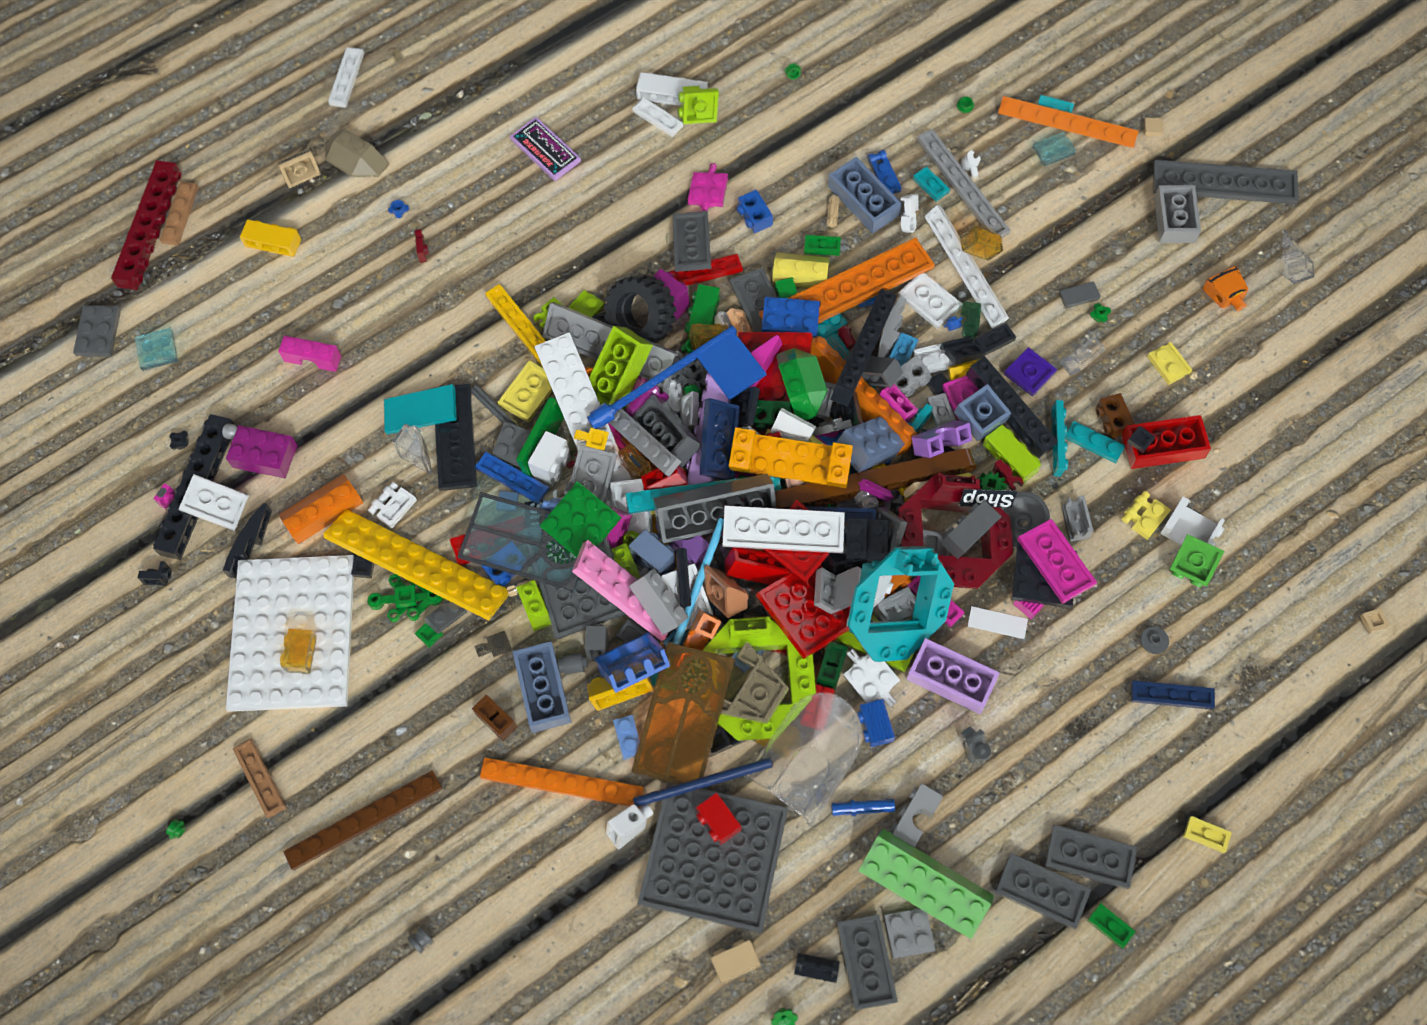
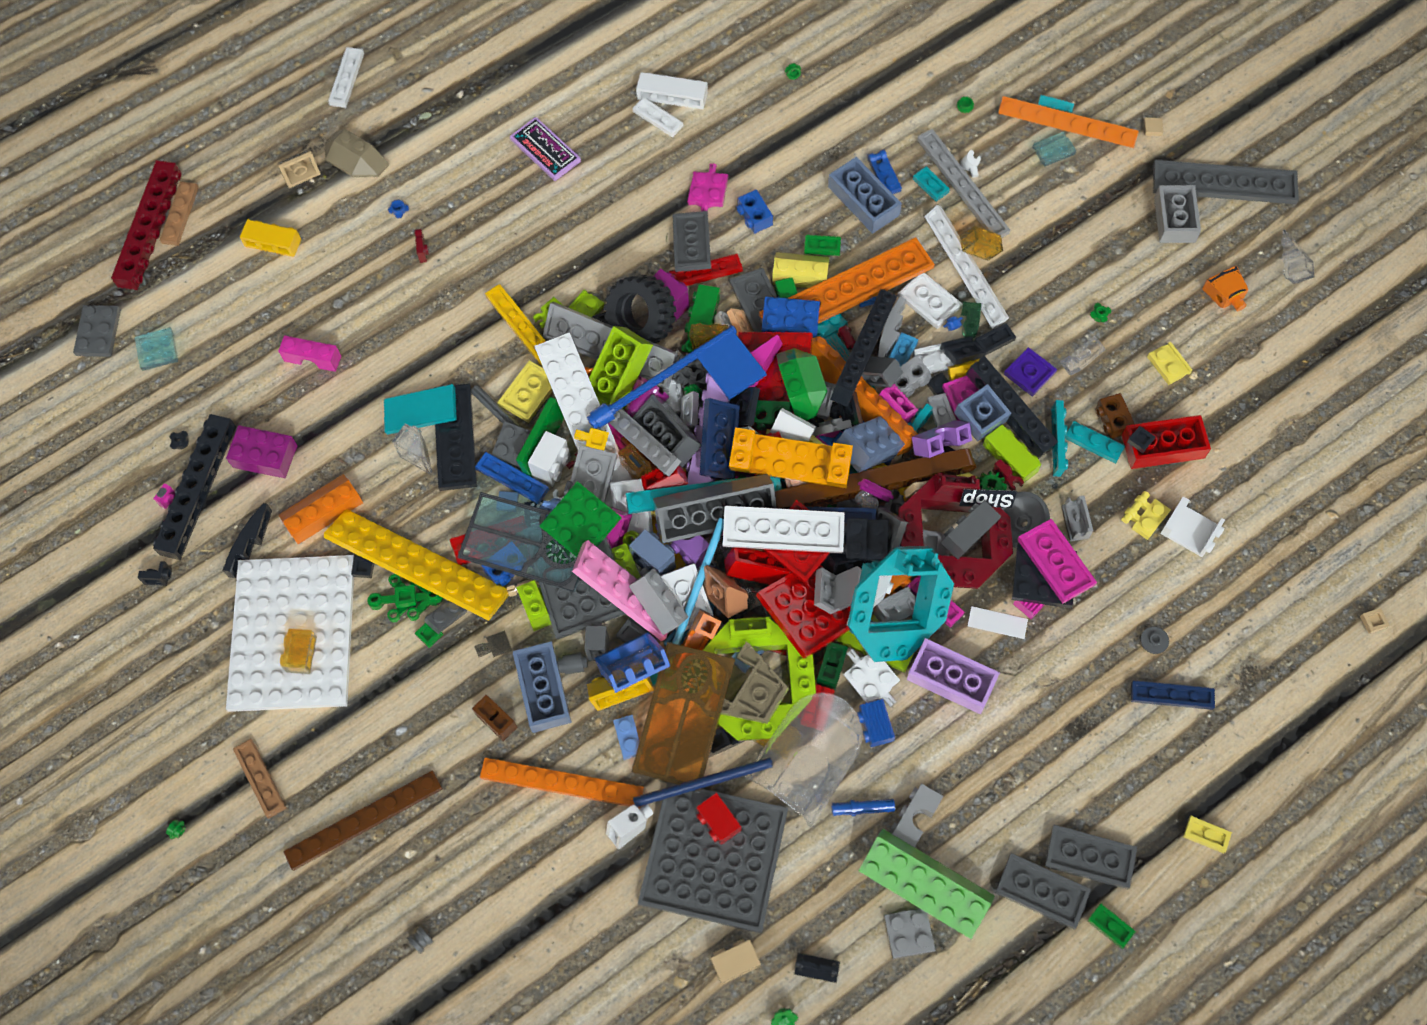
white tile [179,474,249,531] -> none
light grey hinge [223,424,238,439] -> none
white plate [368,482,417,528] -> none
black axle [676,548,691,607] -> none
lime plate [678,86,719,124] -> none
tan axle [827,195,840,228] -> none
dark grey plate [837,915,898,1011] -> none
white piece [900,194,919,233] -> none
dark grey hips [961,726,992,762] -> none
dark grey tile [1059,281,1101,309] -> none
bright green plate [1169,534,1225,588] -> none

